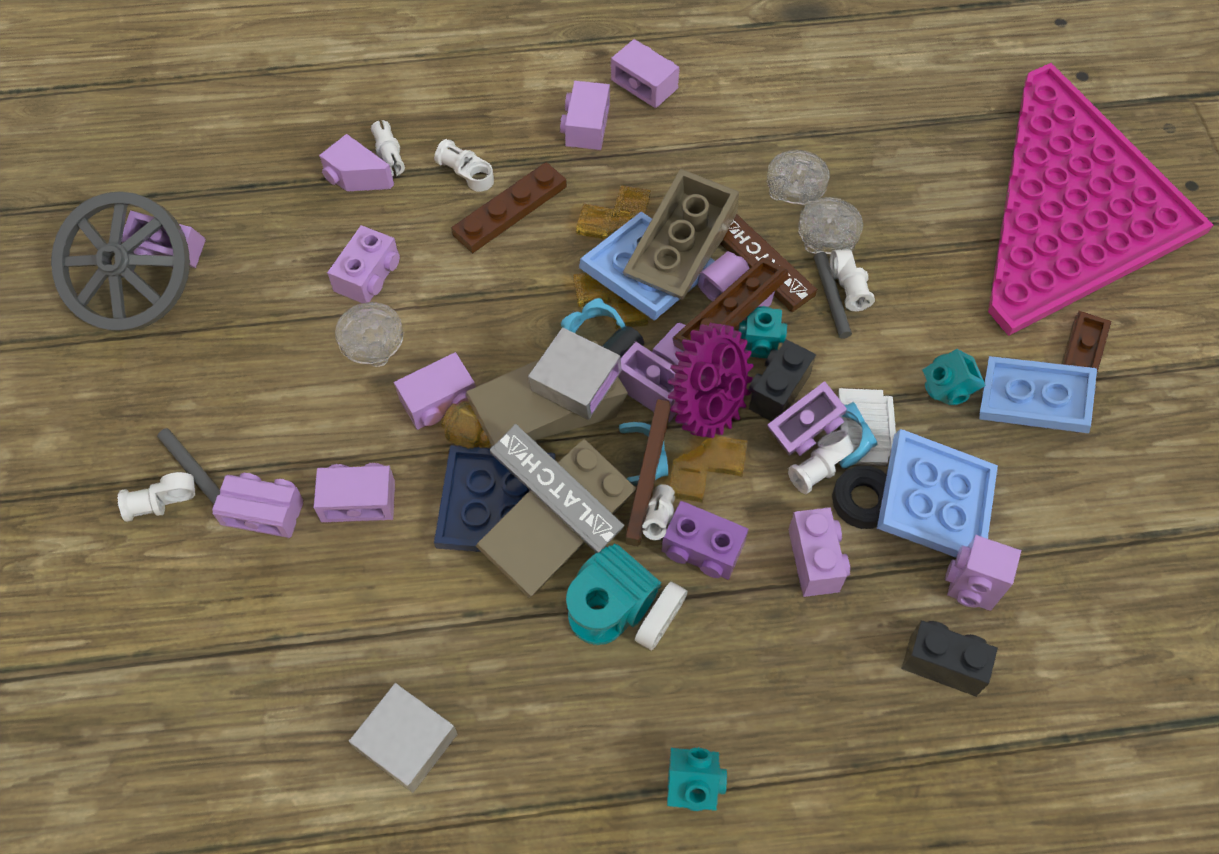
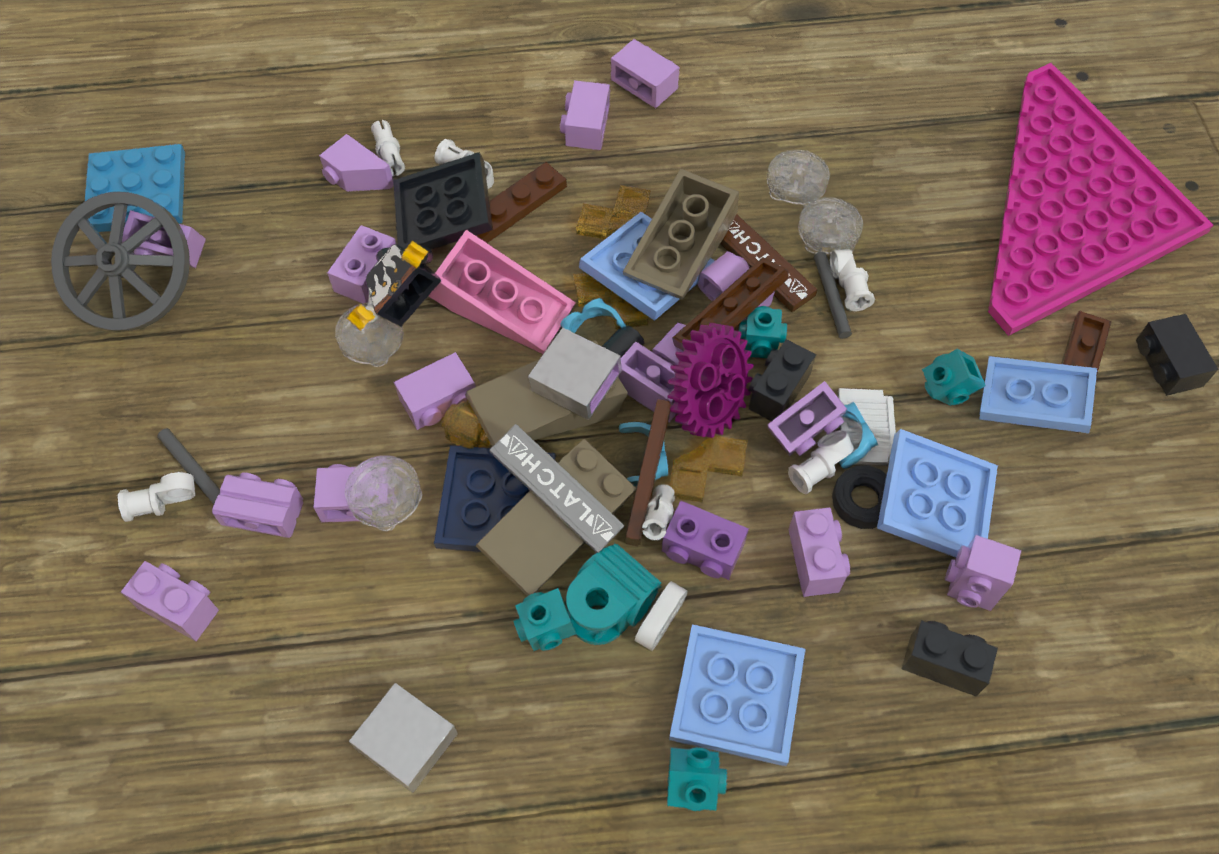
none -> dark azure plate [85,144,185,232]
none -> lavender brick [121,561,219,641]
none -> clear tile [345,456,422,531]
none -> torso [347,241,442,331]
none -> black plate [393,152,493,250]
none -> bright pink slope [429,230,576,354]
none -> teal brick [513,588,576,651]
none -> light blue plate [669,624,805,766]
none -> black brick [1135,313,1219,396]

